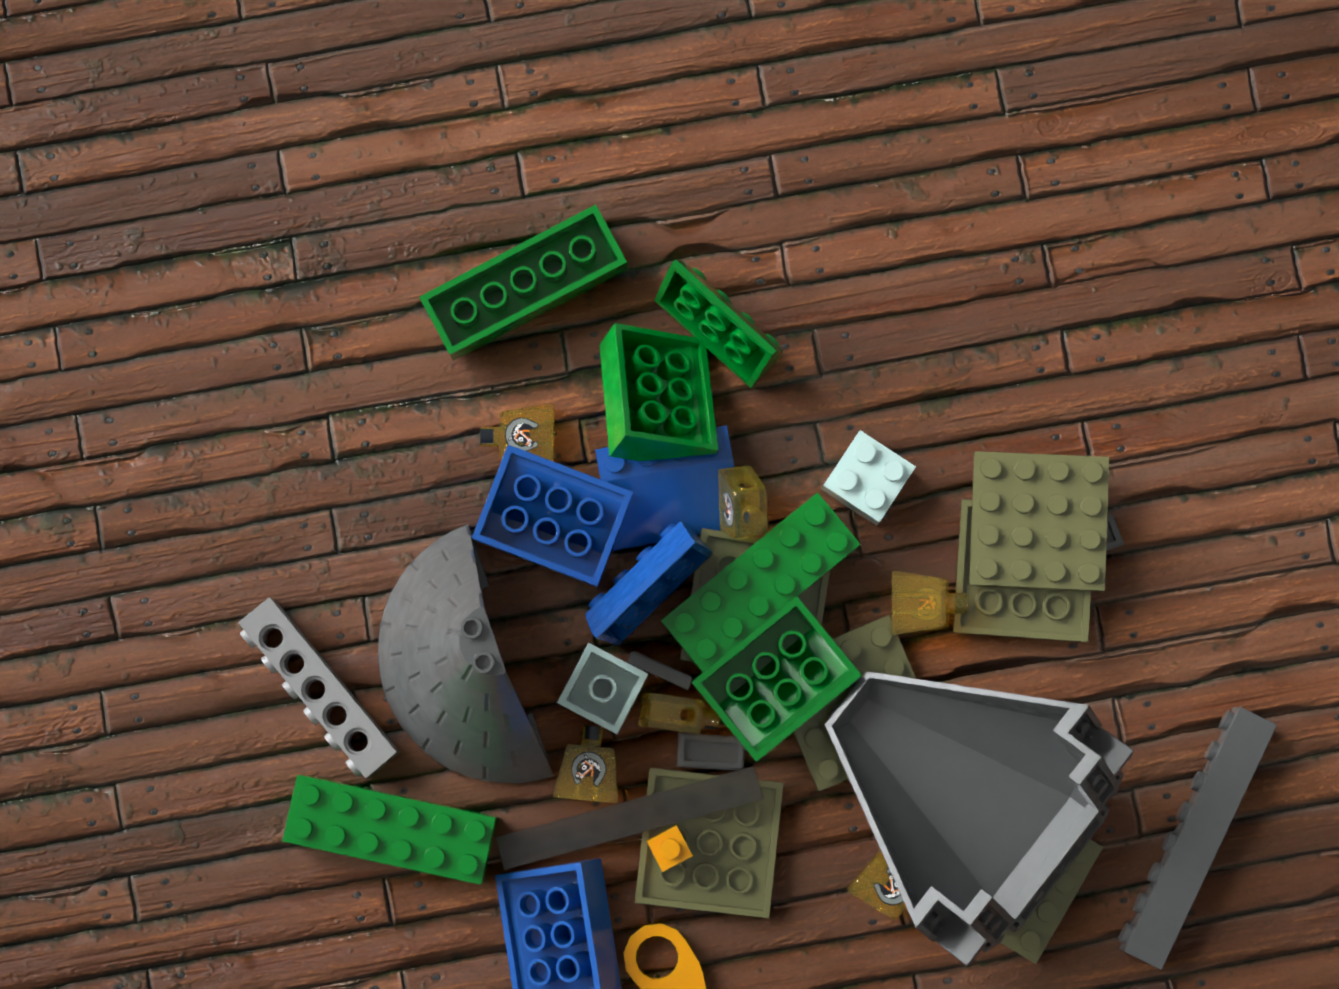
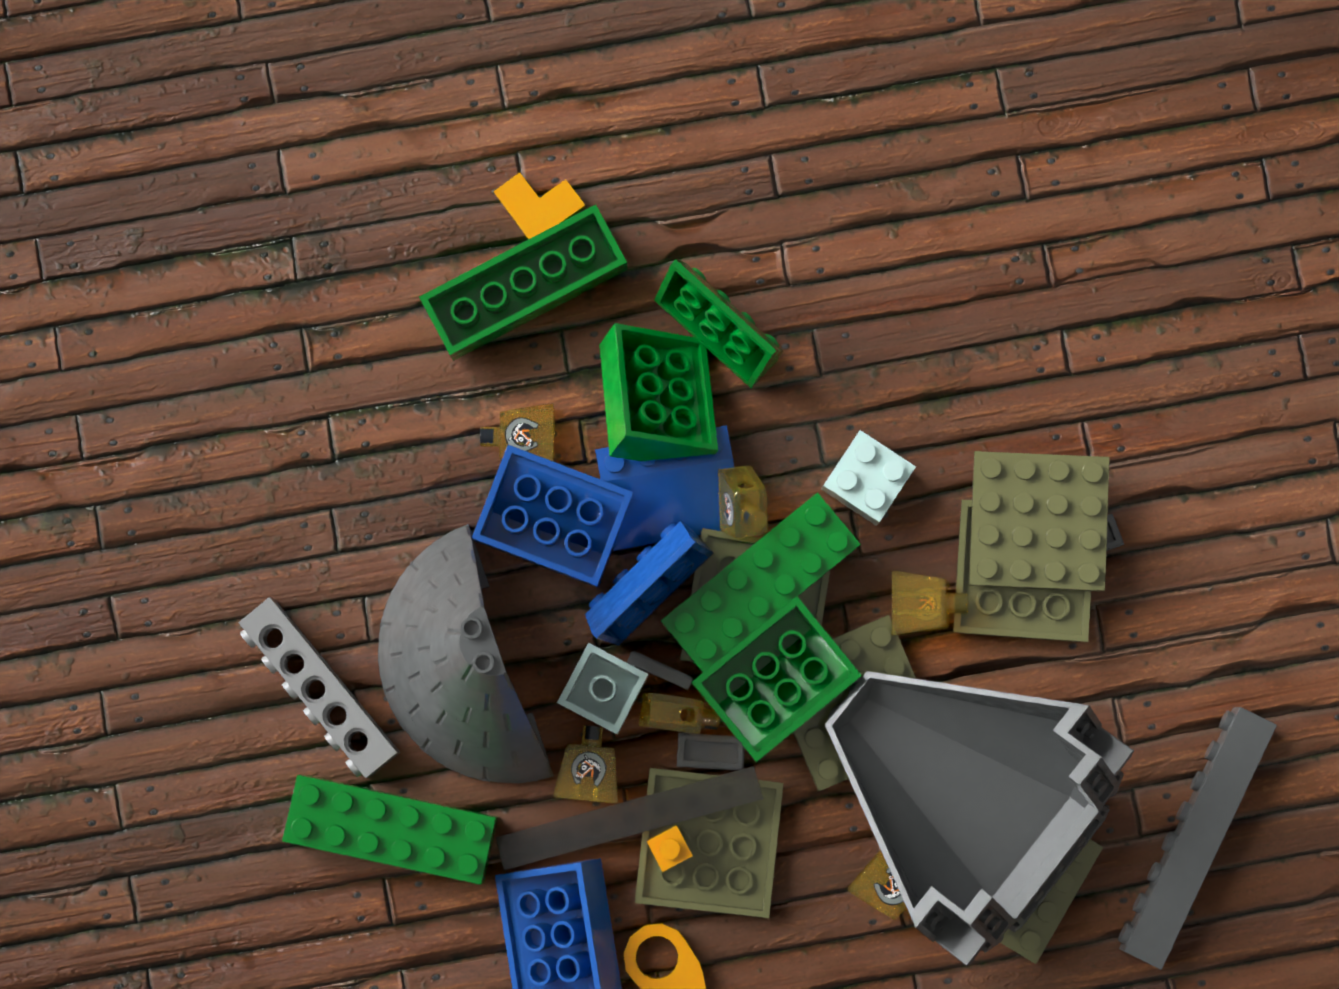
none -> light orange tile [494,173,585,239]

